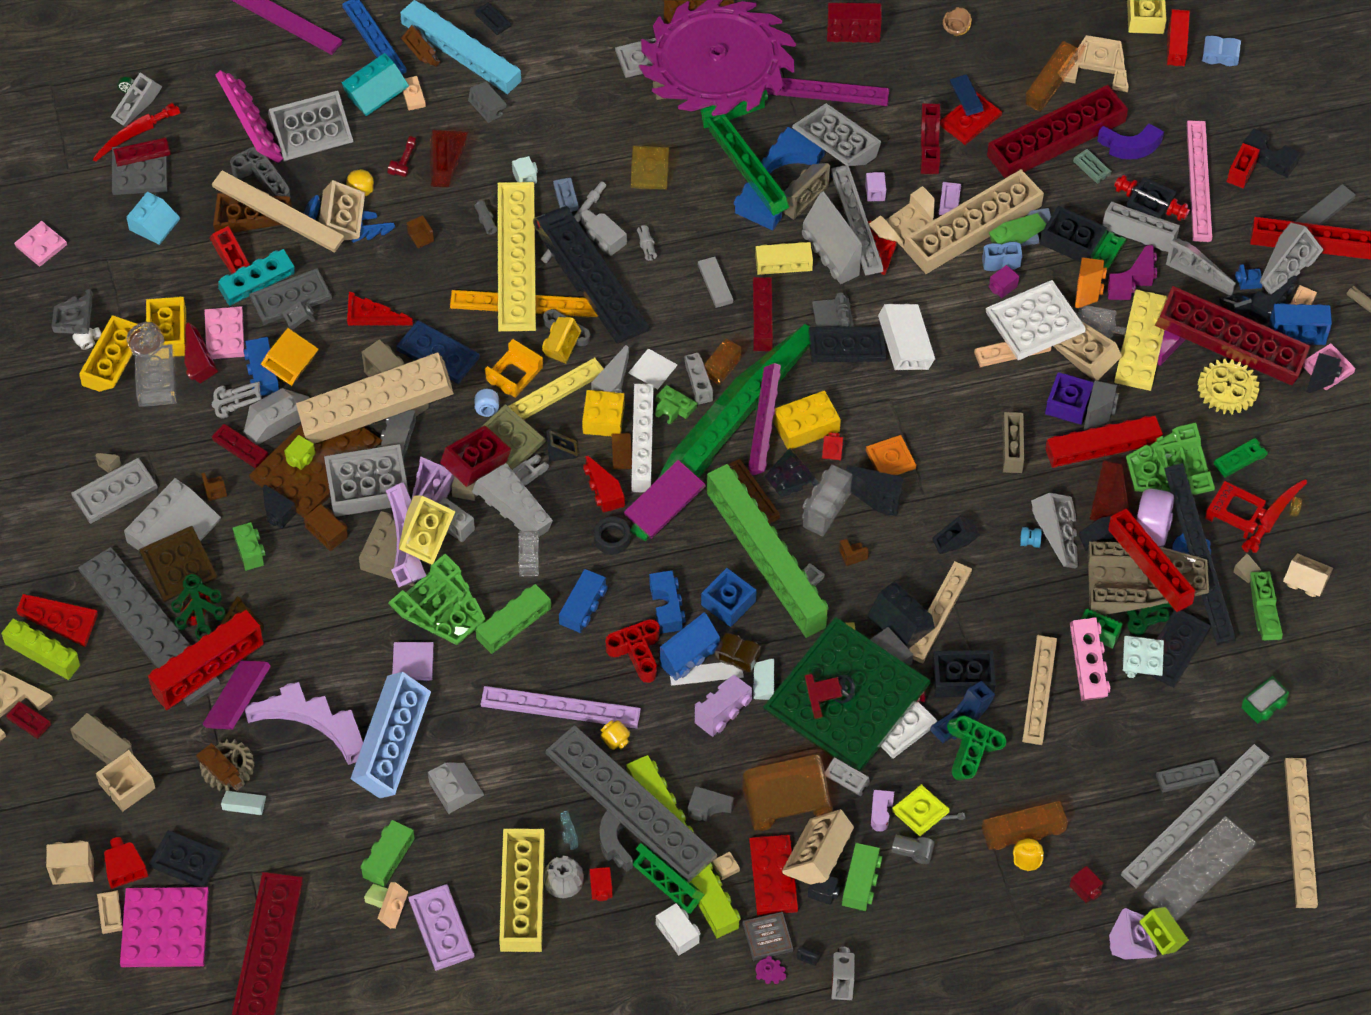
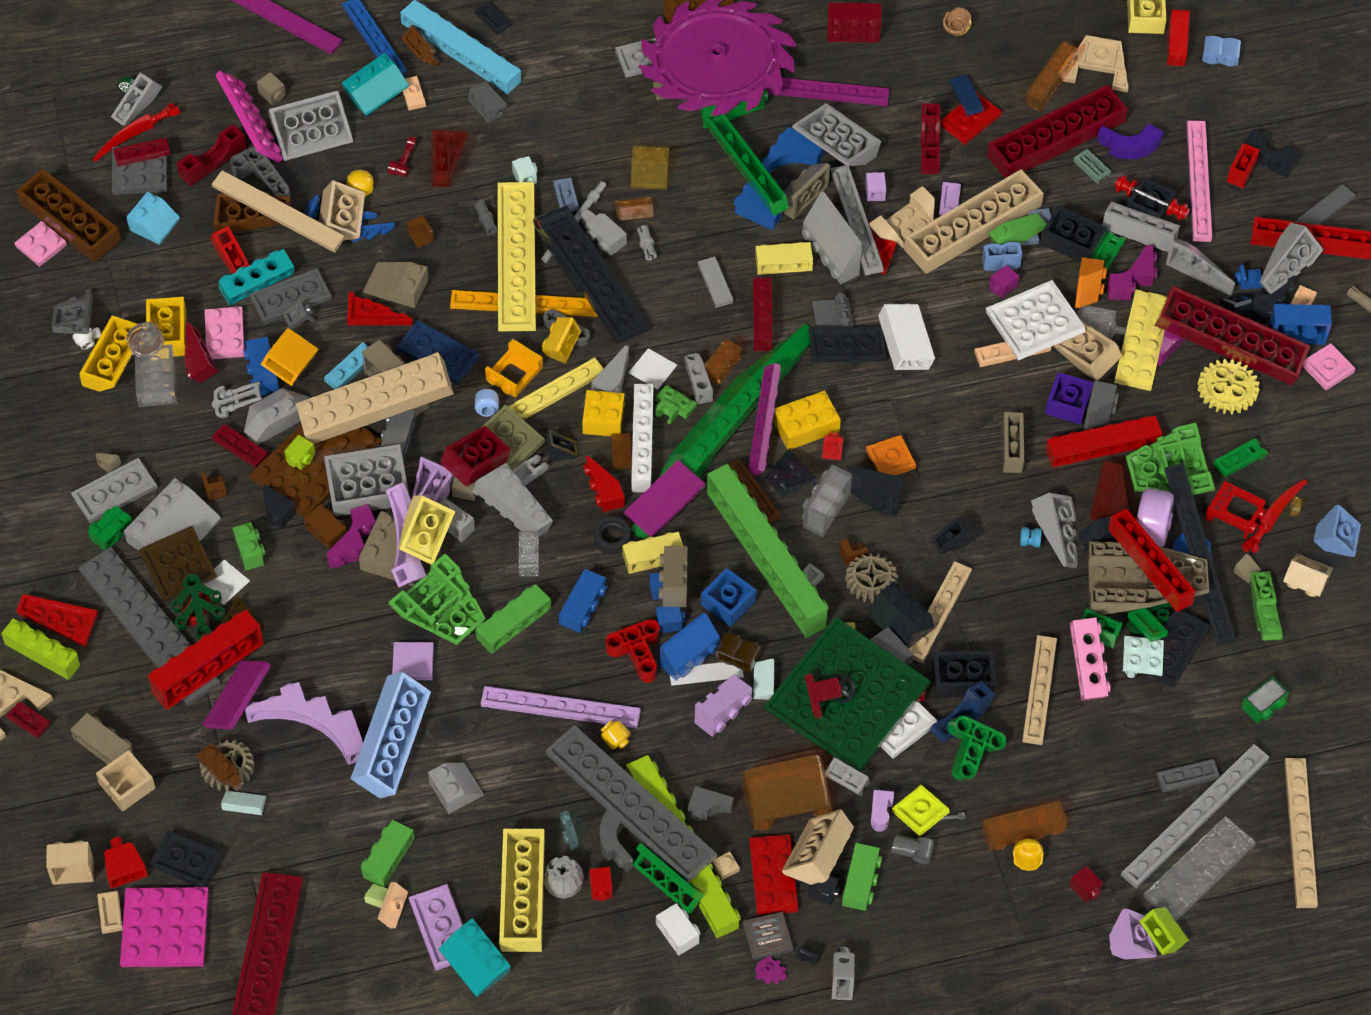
black slope [1306,353,1342,393] -> none
none -> reddish brown brick [16,168,121,263]
none -> green brick [88,506,132,551]
none -> dark red arch [177,124,247,186]
none -> white sticker [204,560,250,605]
none -> dark tan brick [257,72,286,105]
none -> medium azure plate [324,342,369,389]
none -> magenta arch [327,504,375,569]
none -> dark tan slope [363,262,429,308]
none -> teal slope [438,919,511,998]
none -> clear orange slope [615,197,654,221]
none -> light yellow brick [622,532,683,574]
none -> dark tan wedge [659,546,687,607]
none -> dark tan gear [845,553,898,603]
none -> green tile [1128,608,1168,643]
none -> medium blue slope [1314,504,1361,557]

